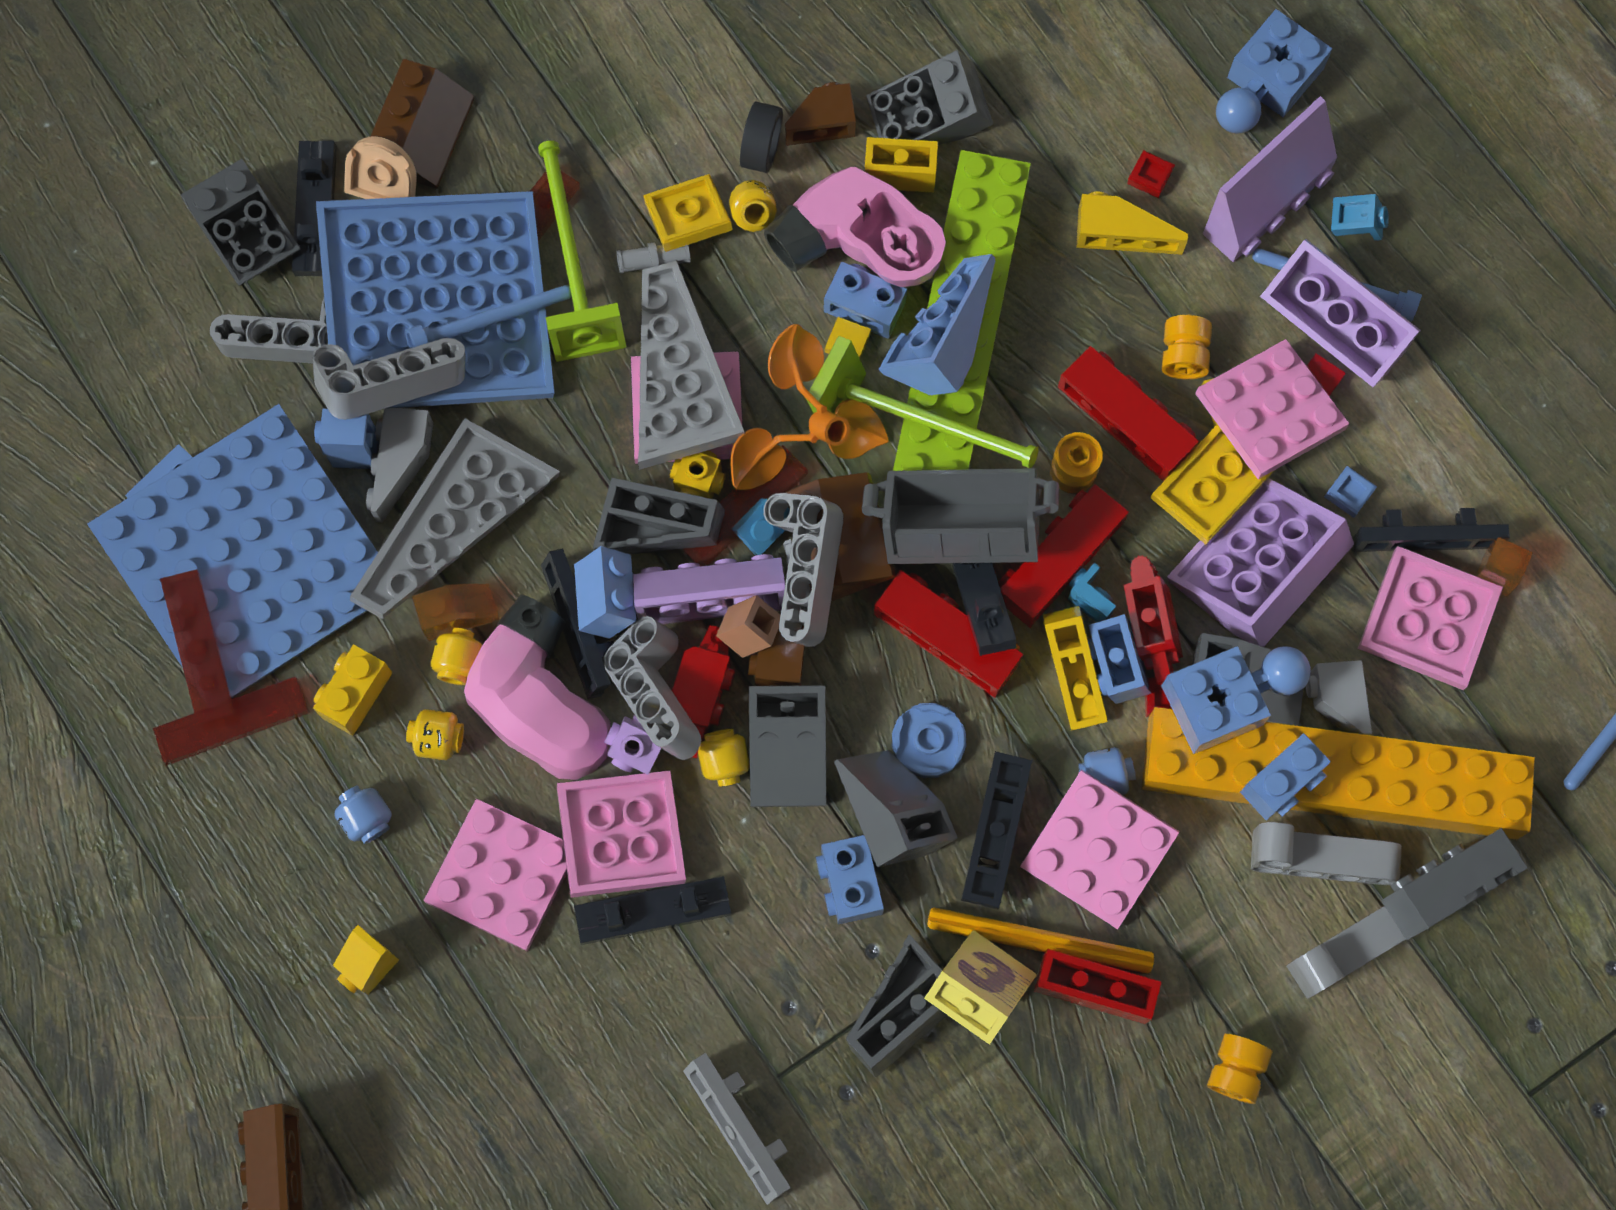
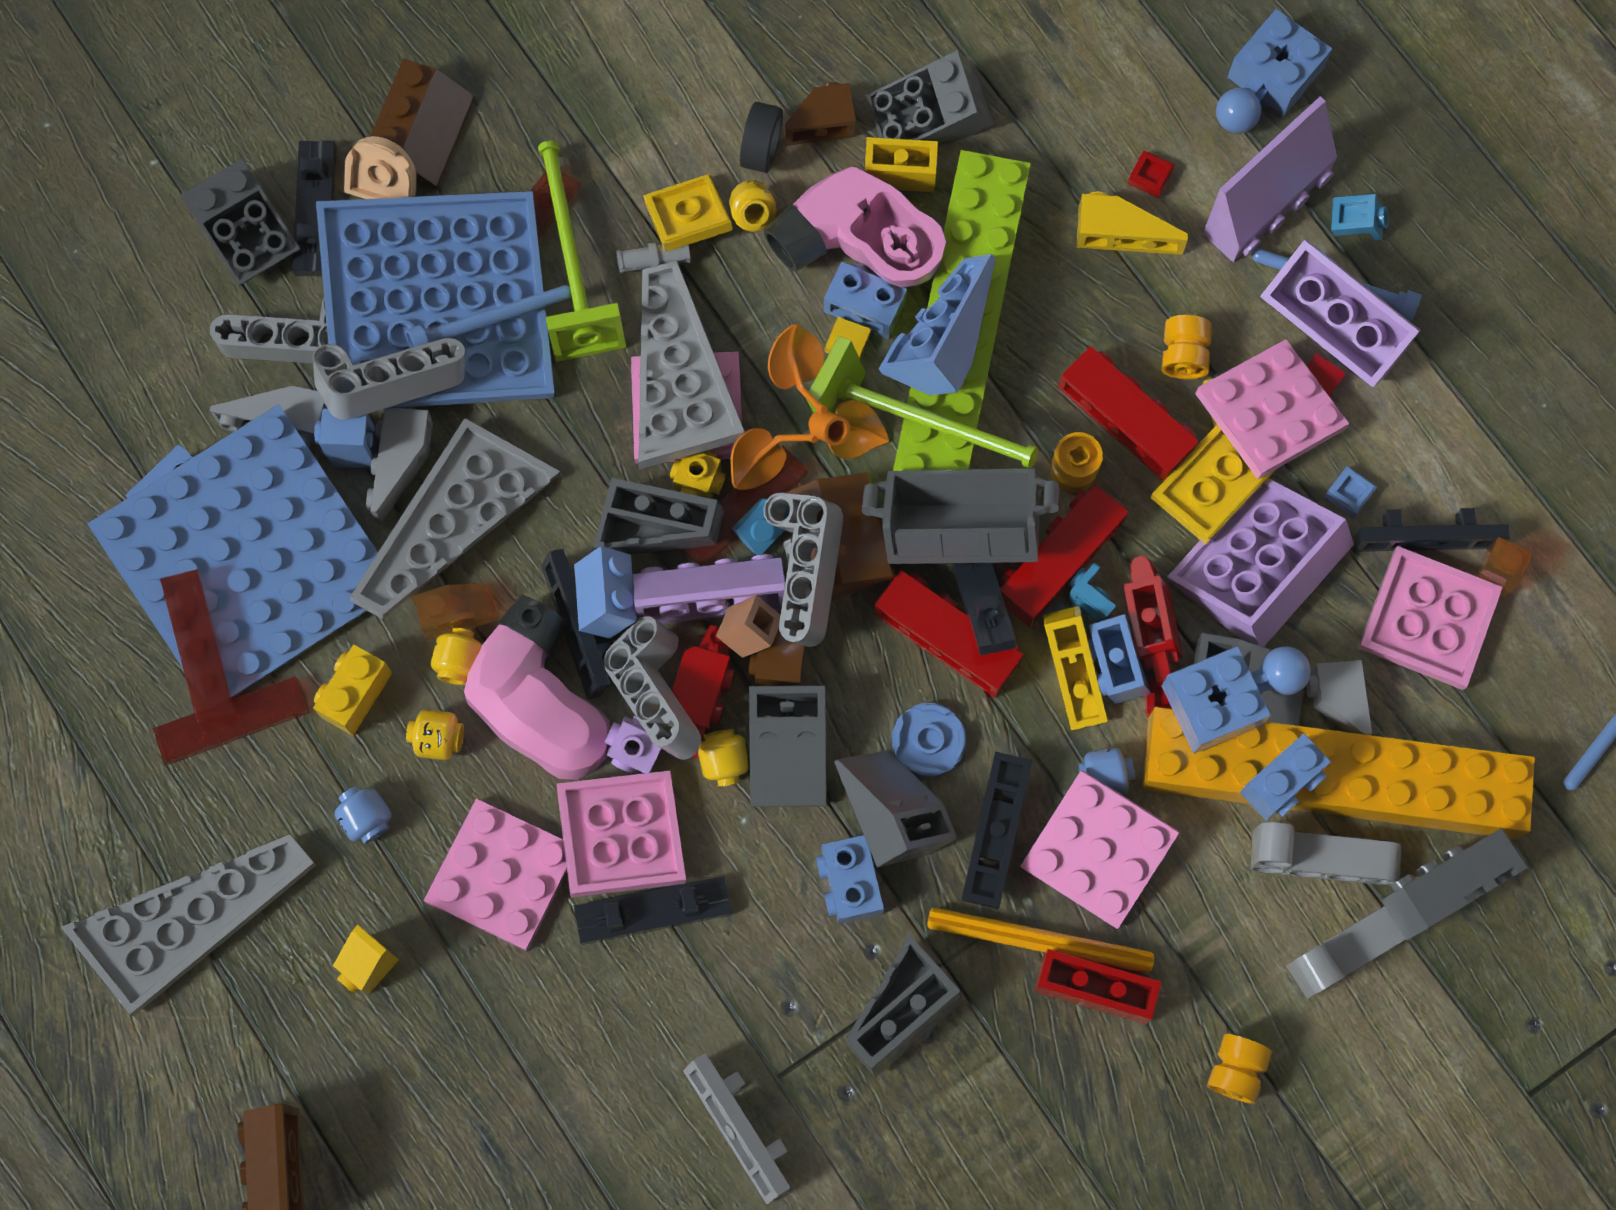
light yellow panel [924,930,1037,1045] -> none
none -> light grey wing [61,834,316,1016]
none -> light grey slope [210,386,328,447]

